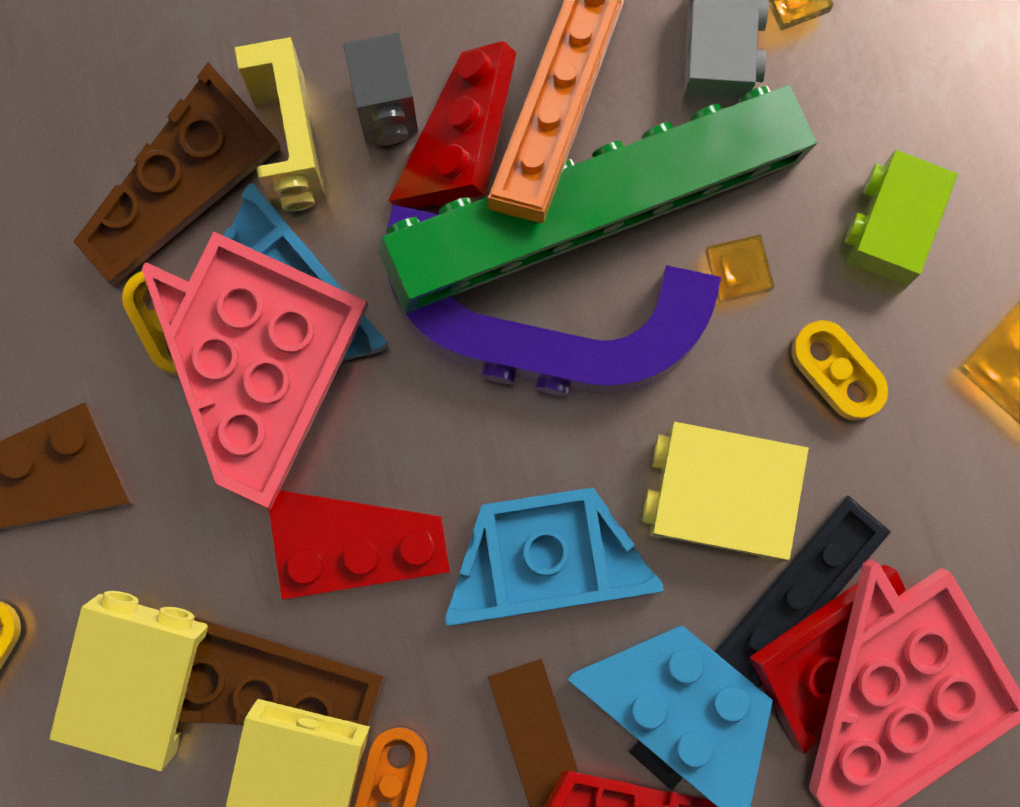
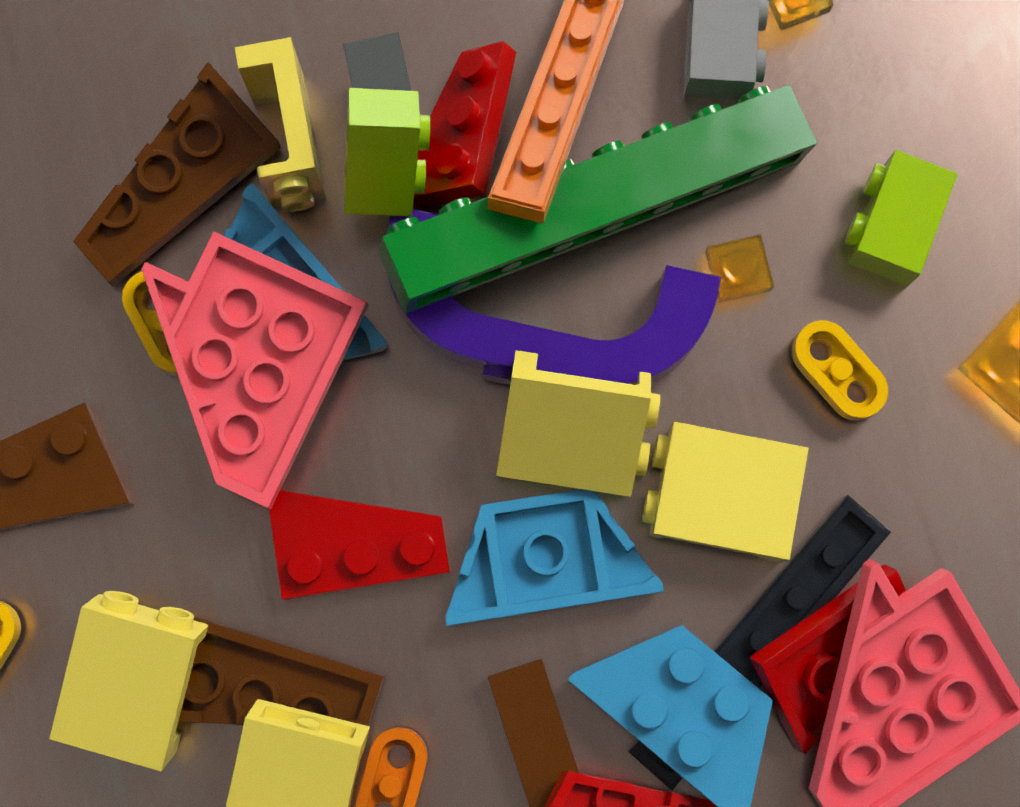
none -> lime brick [344,88,430,216]
none -> light yellow panel [496,350,660,497]

